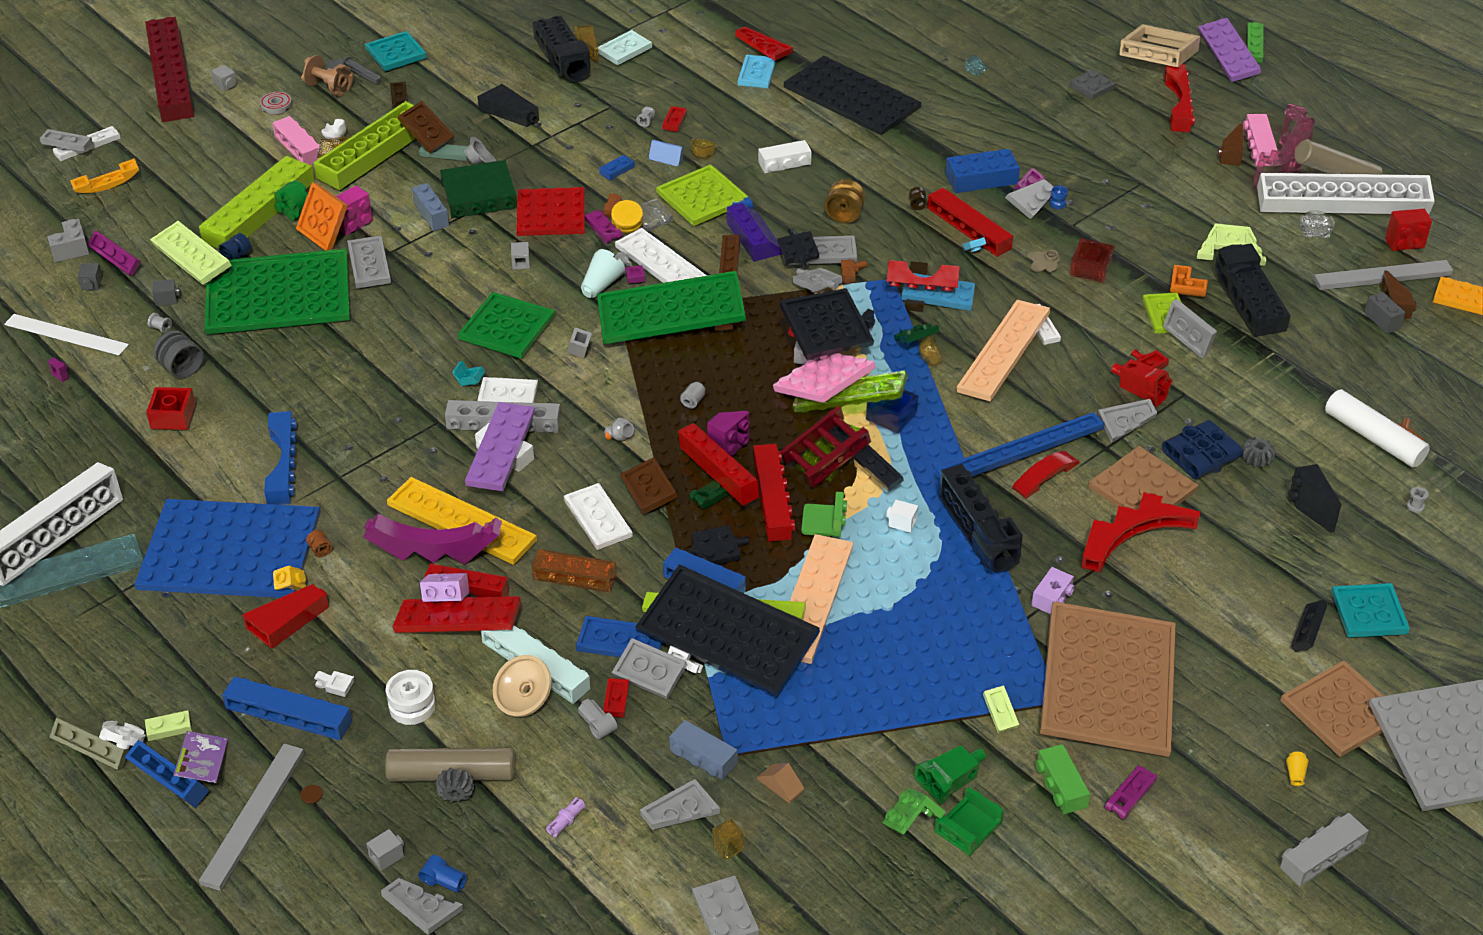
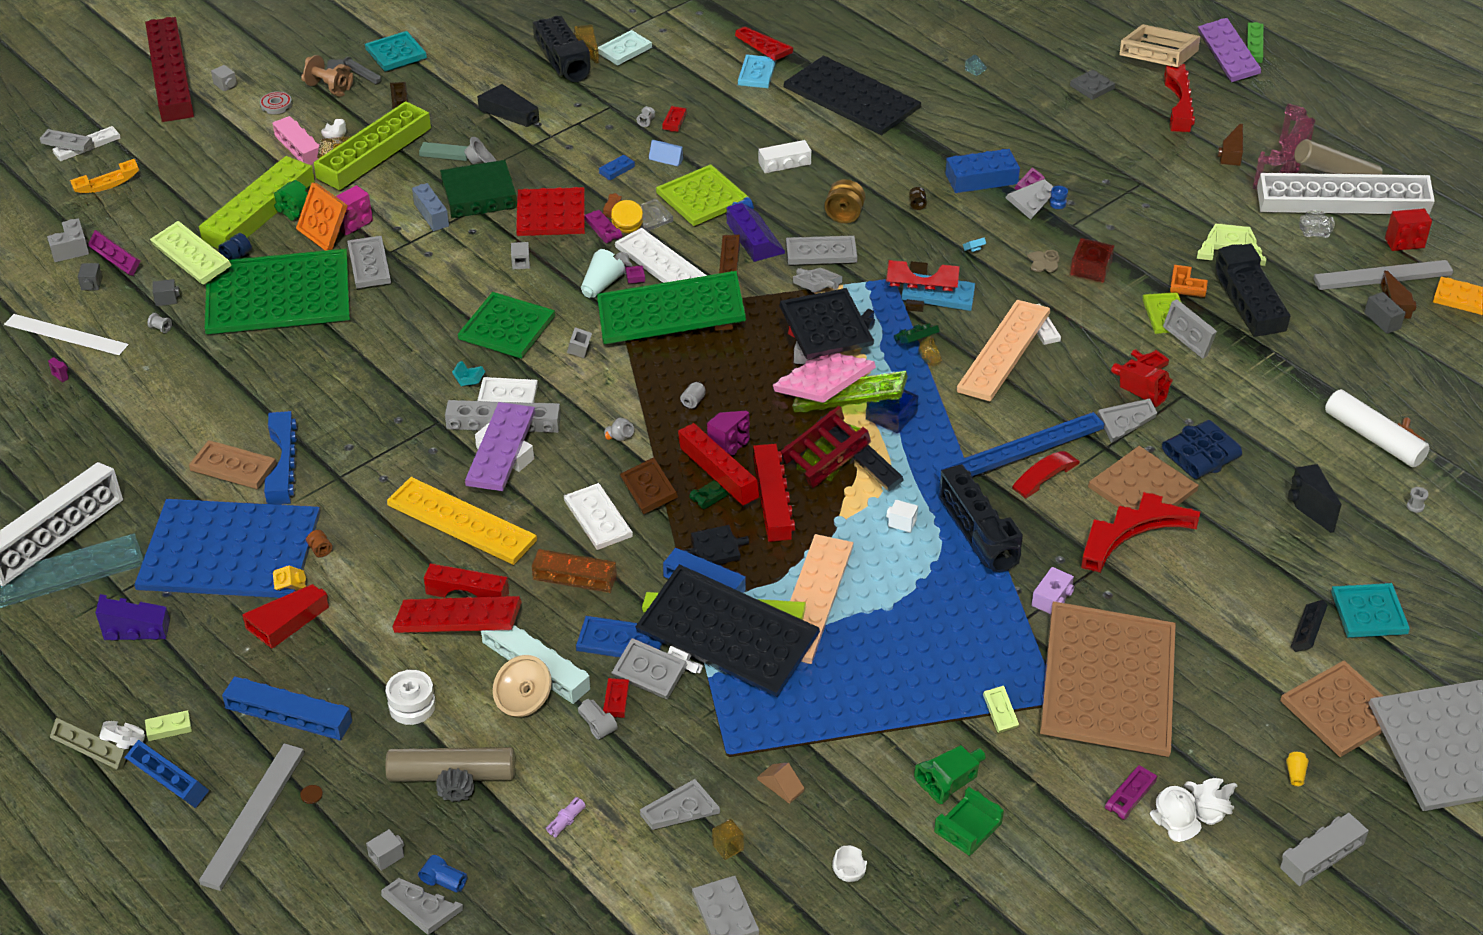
red brick [146,387,196,430] -> none
dark grey wheel [153,330,204,379] -> none
medium lavender sticker [173,731,228,783] -> none
white plate [314,671,354,697] -> none
magenta arch [363,513,502,565] -> none
reddish brown plate [397,101,455,154] -> none
lavender brick [420,573,469,602] -> none
sand blue brick [669,720,738,780] -> none
clear yellow helmet [690,139,716,158] -> none
black plate [777,228,819,270] -> none
bright green bracket [802,492,847,537] -> none
dark orange piece [840,259,867,284] -> none
bright green bracket [883,787,946,835] -> none
red brick [927,187,1013,257] -> none
bright green brick [1035,744,1090,814] -> none
dark grey gear [1242,437,1275,468] -> none
bright pink brick [1243,114,1278,166] -> none
none -> dark purple wedge [95,594,170,640]
none -> medium nougat plate [189,440,276,489]
none -> white hair [832,845,867,882]
none -> white helmet [1150,786,1202,842]
none -> white helmet [1184,778,1237,825]

